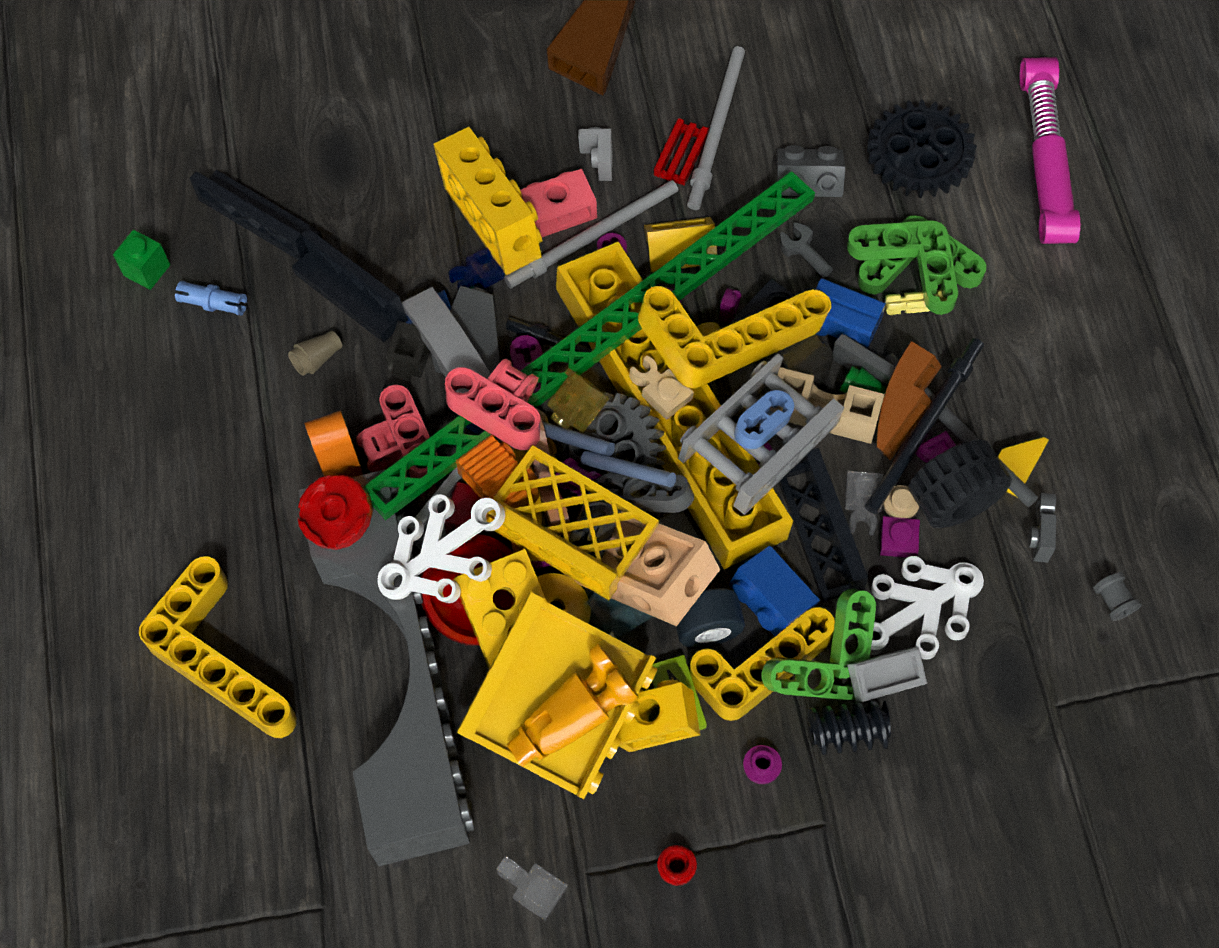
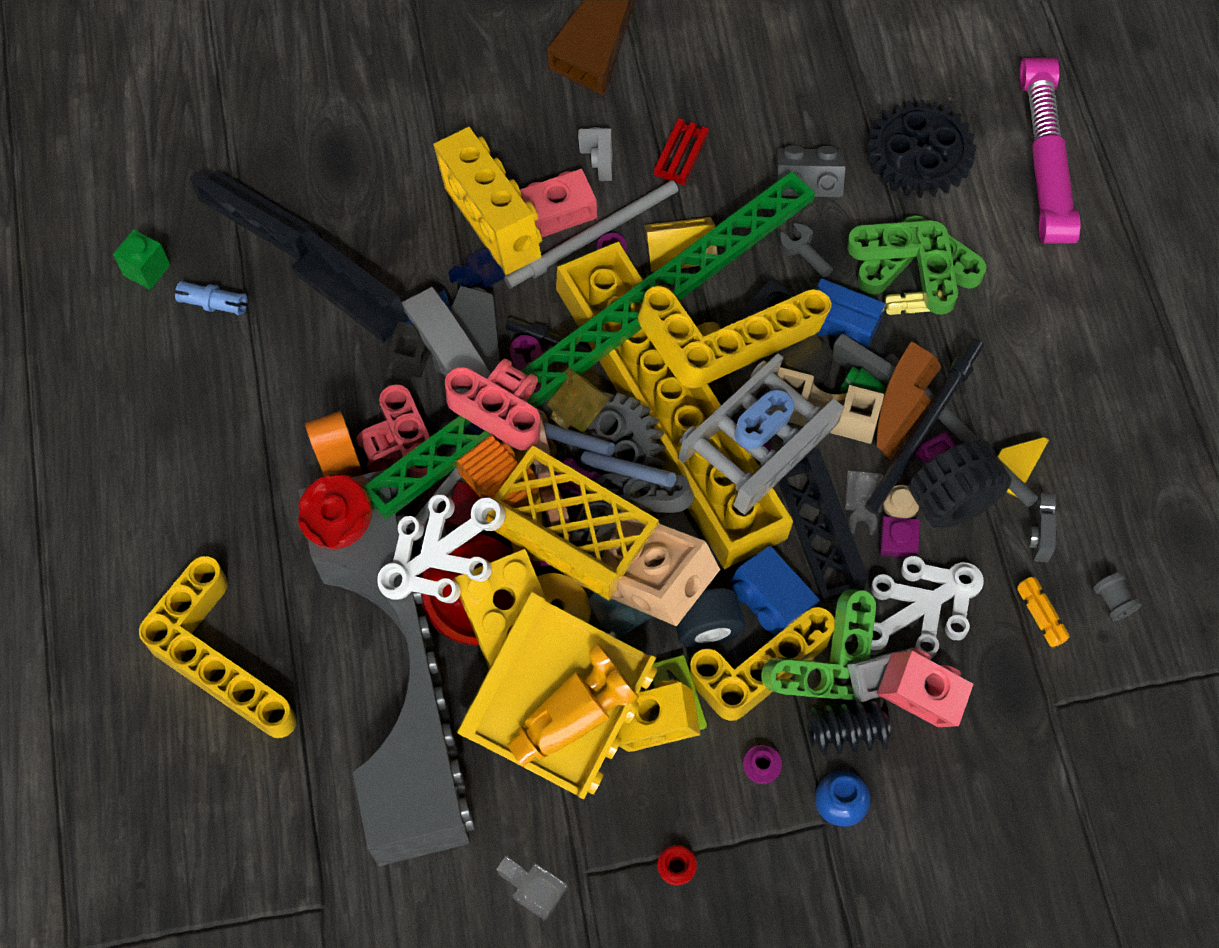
dark tan cone [288,331,342,376] -> none
tan plate [629,356,694,420] -> none
light grey bar [687,46,745,210] -> none
magenta tile [719,288,742,323] -> none
none -> blue piece [814,771,871,827]
none -> coral brick [877,648,974,727]
none -> light orange axle [1017,577,1069,647]

